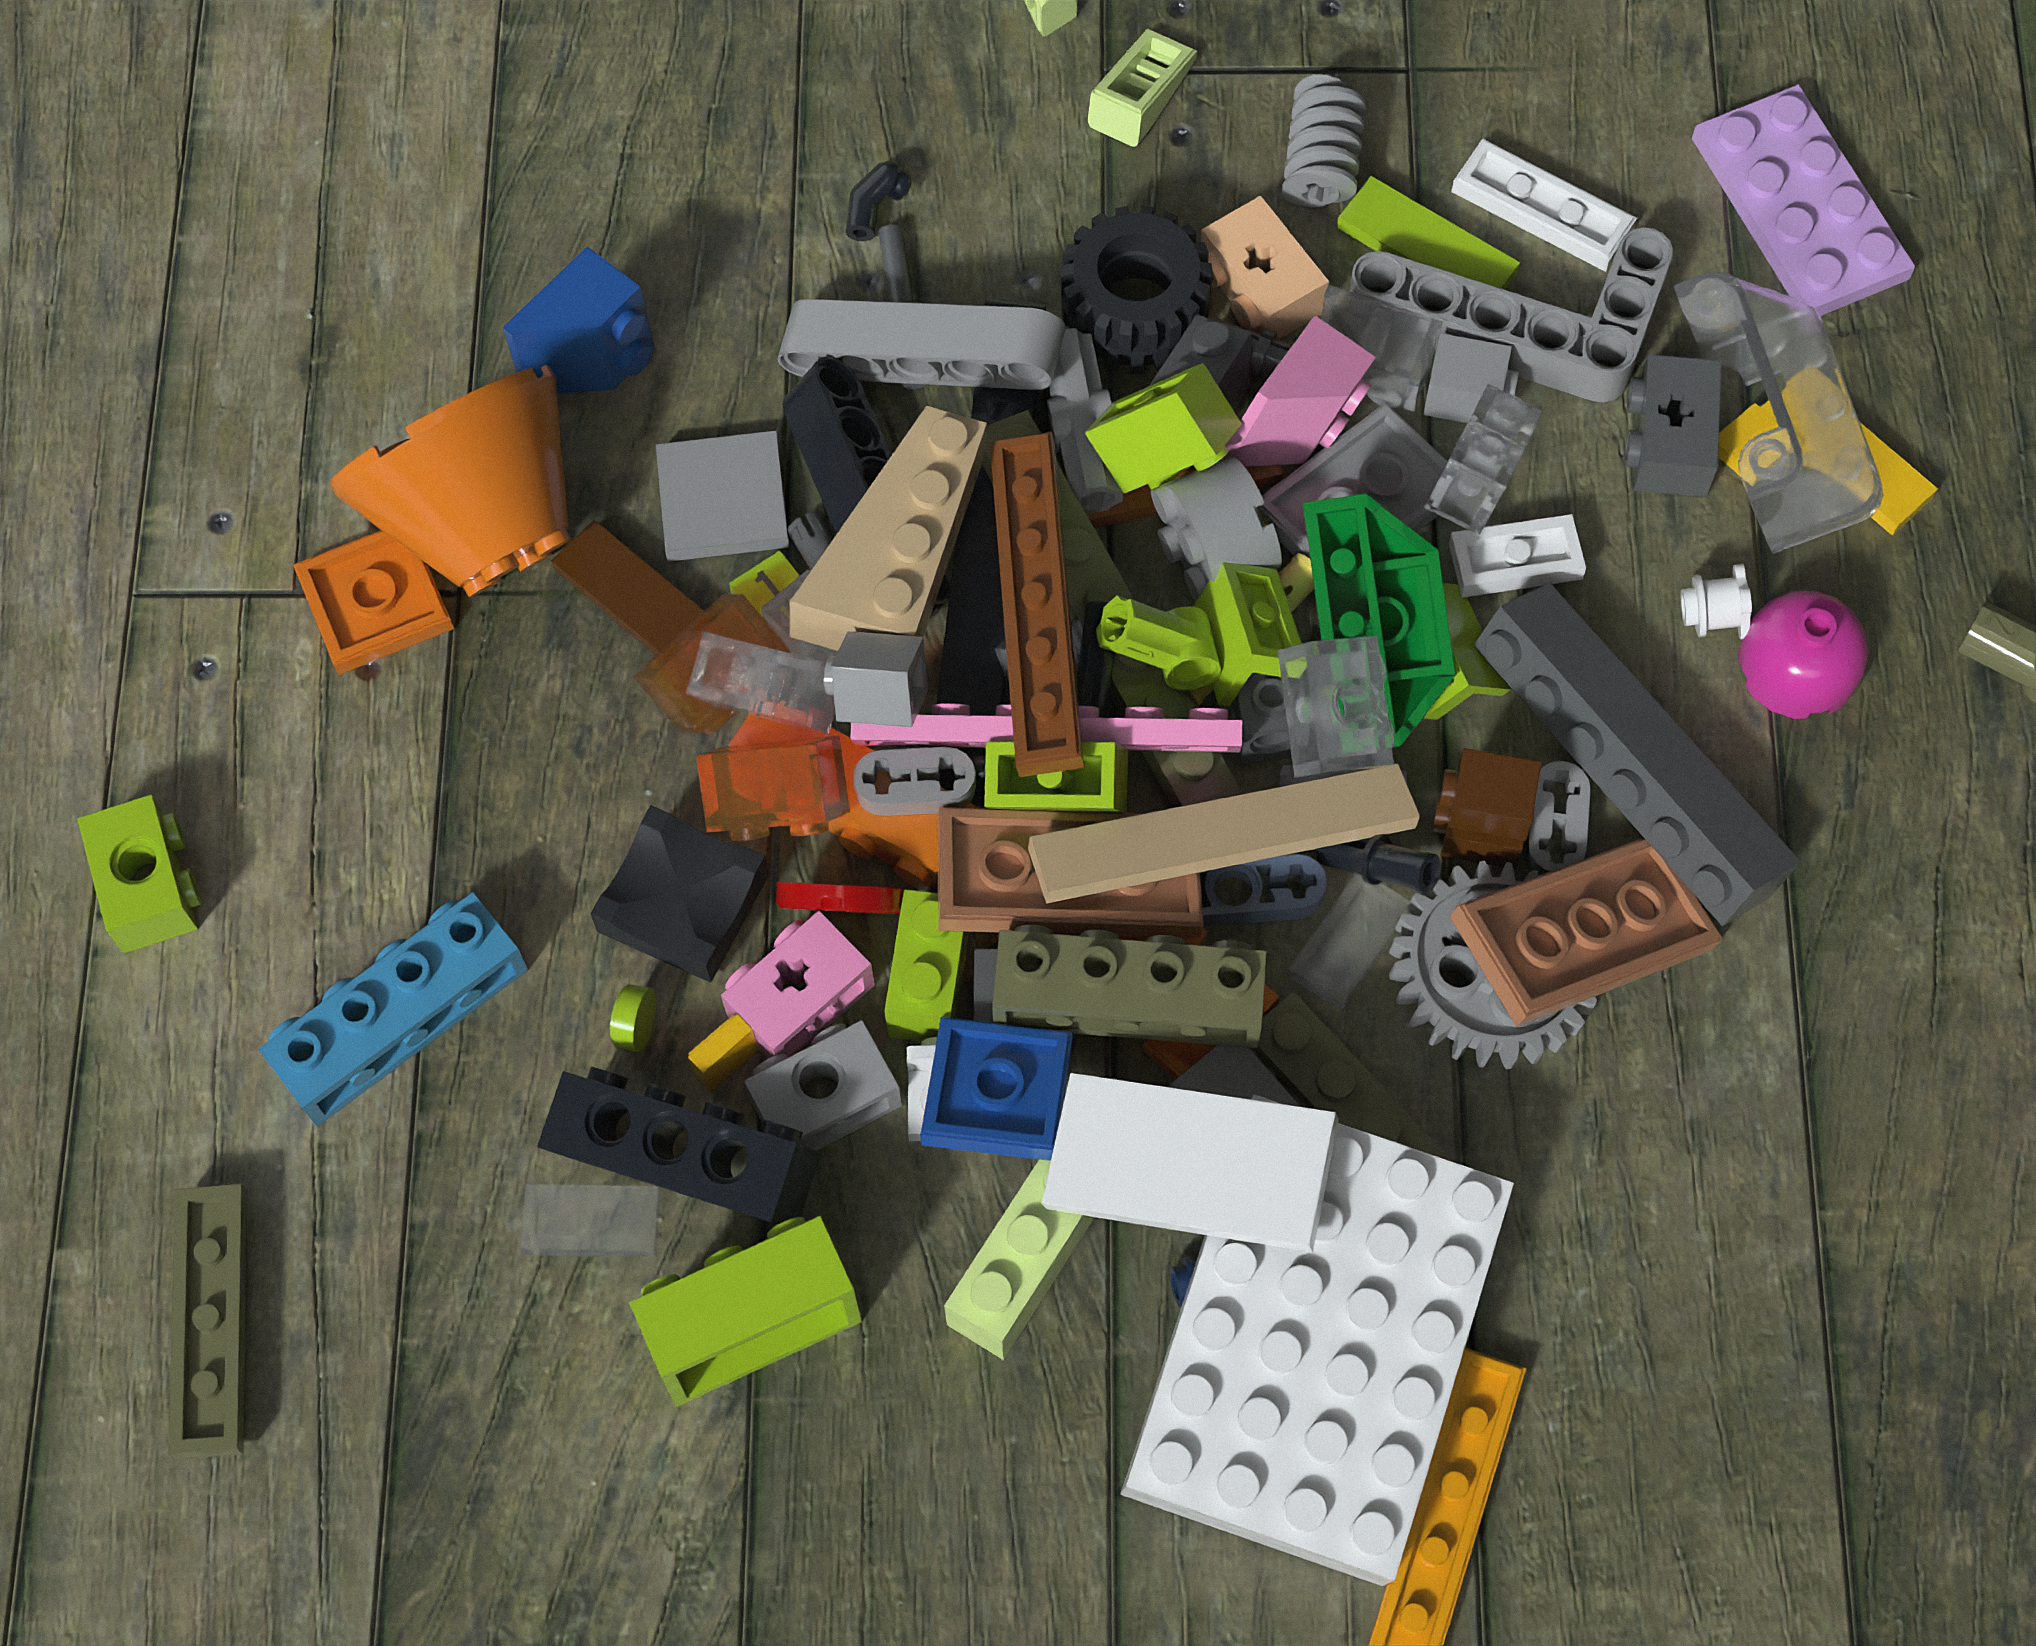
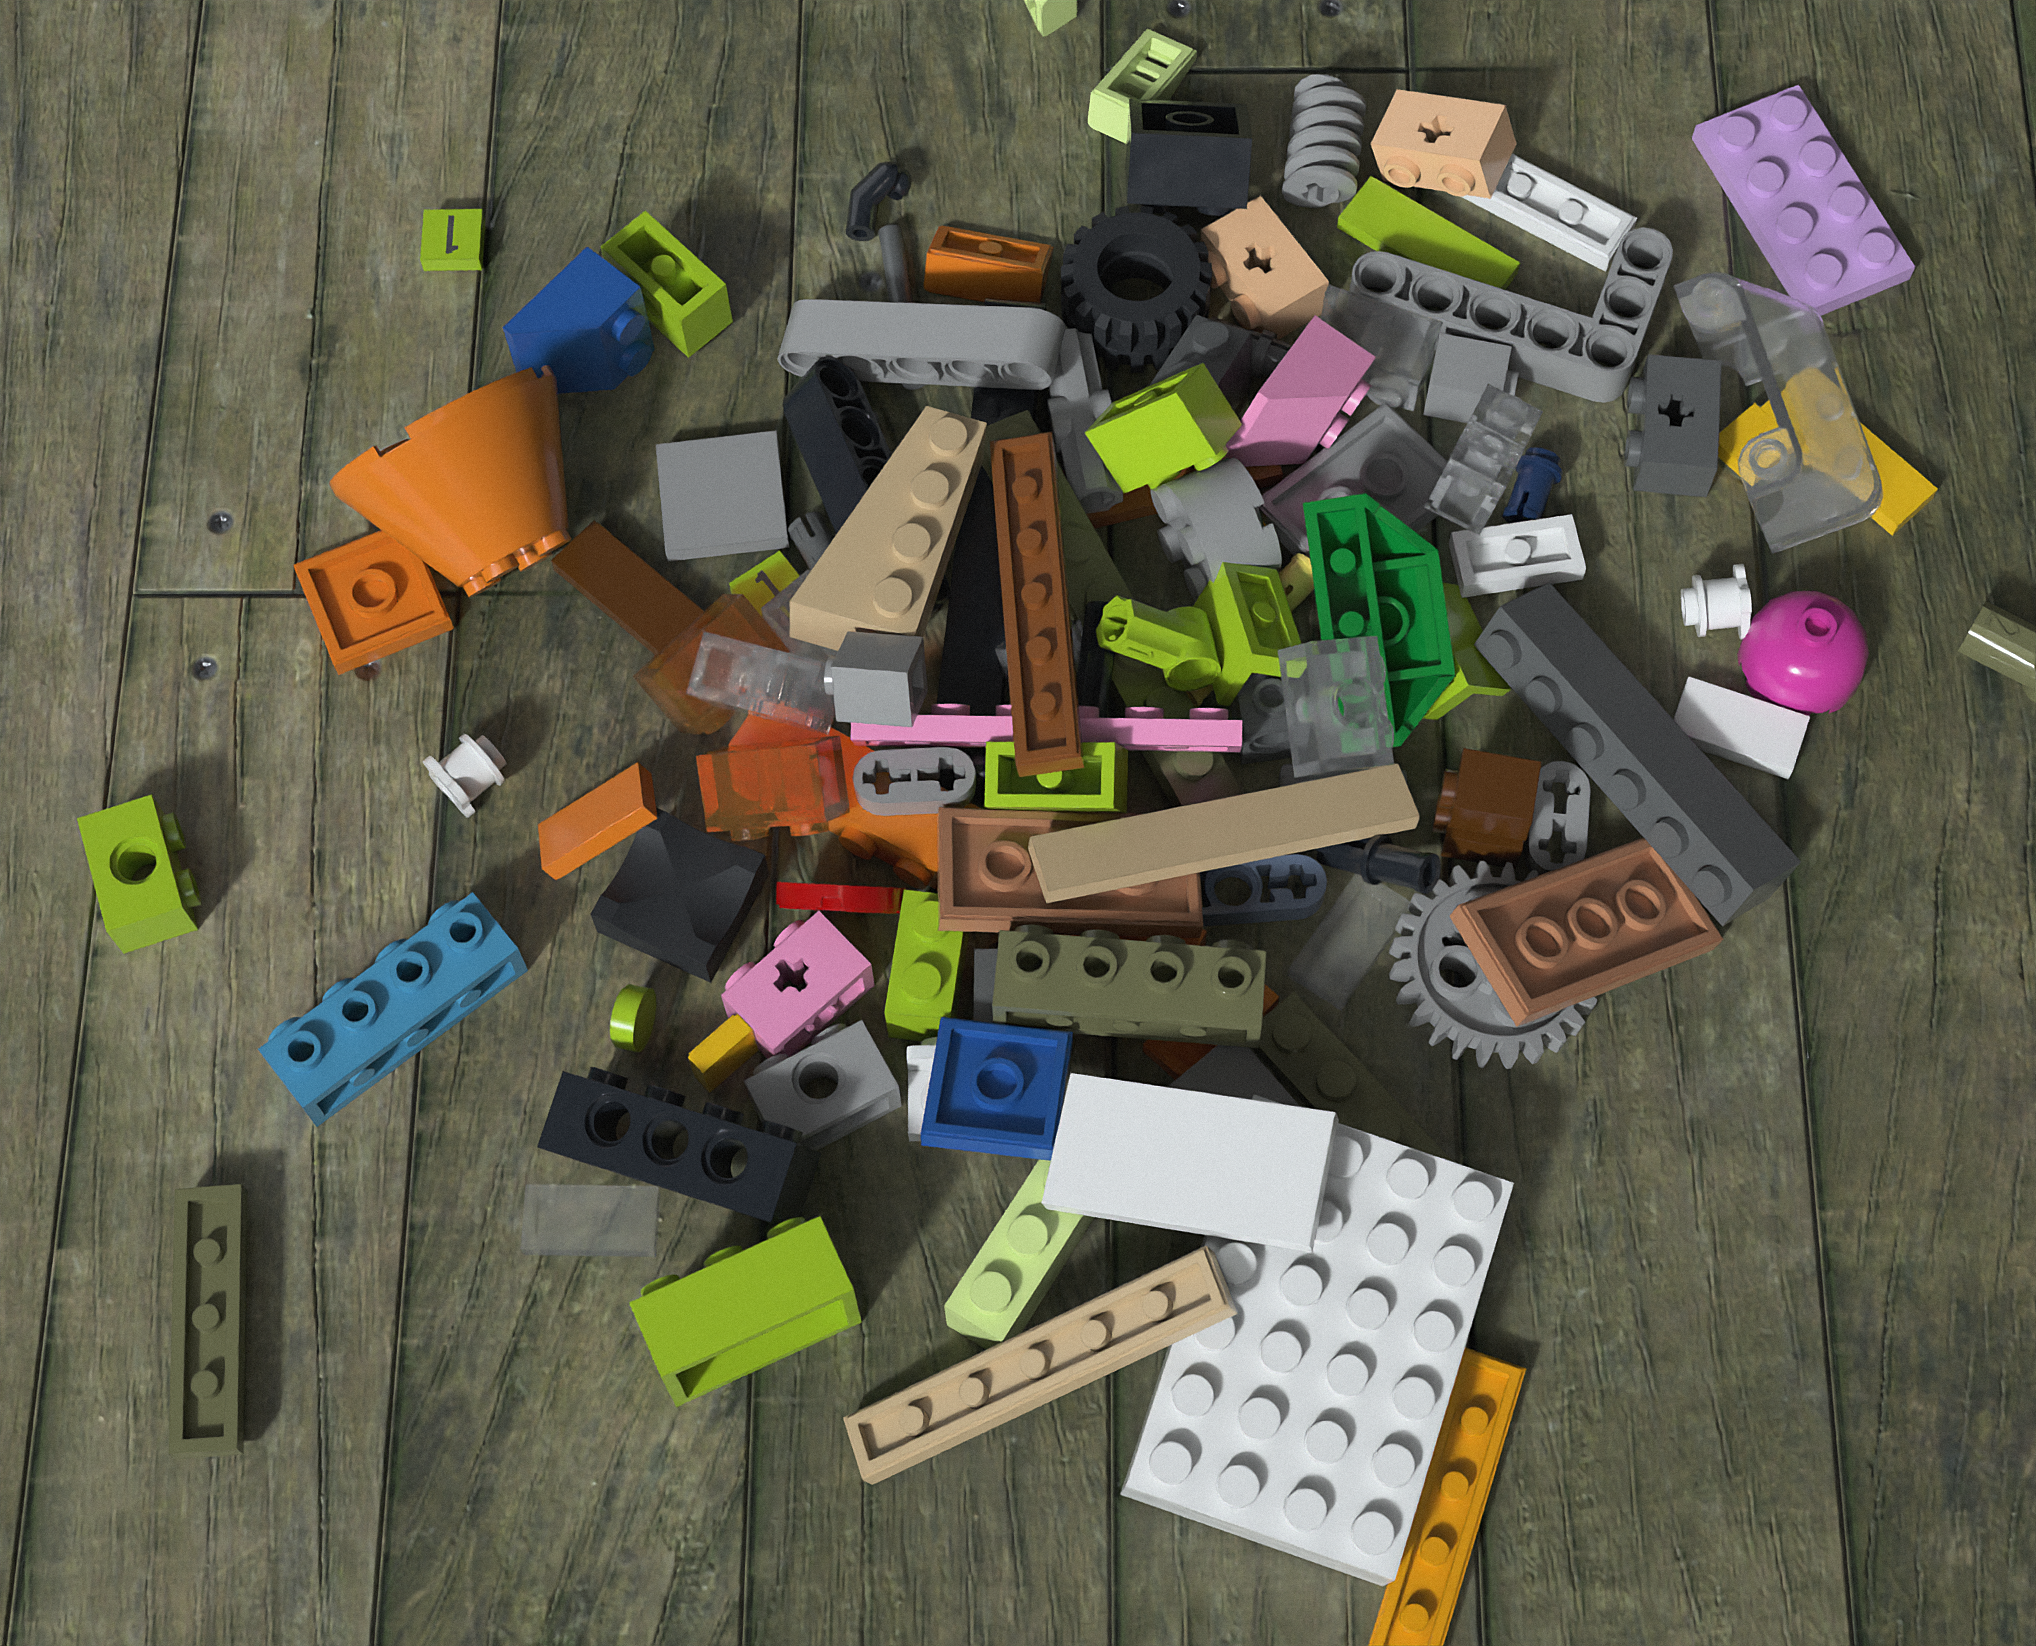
none -> lime tile [420,209,486,271]
none -> white brick [422,734,507,818]
none -> orange tile [538,762,657,880]
none -> lime brick [600,210,733,358]
none -> tan tile [843,1246,1238,1485]
none -> orange slope [924,225,1054,302]
none -> black brick [1125,99,1252,216]
none -> light nougat brick [1371,89,1517,199]
none -> dark blue pin [1502,447,1563,524]
none -> white tile [1673,676,1810,779]

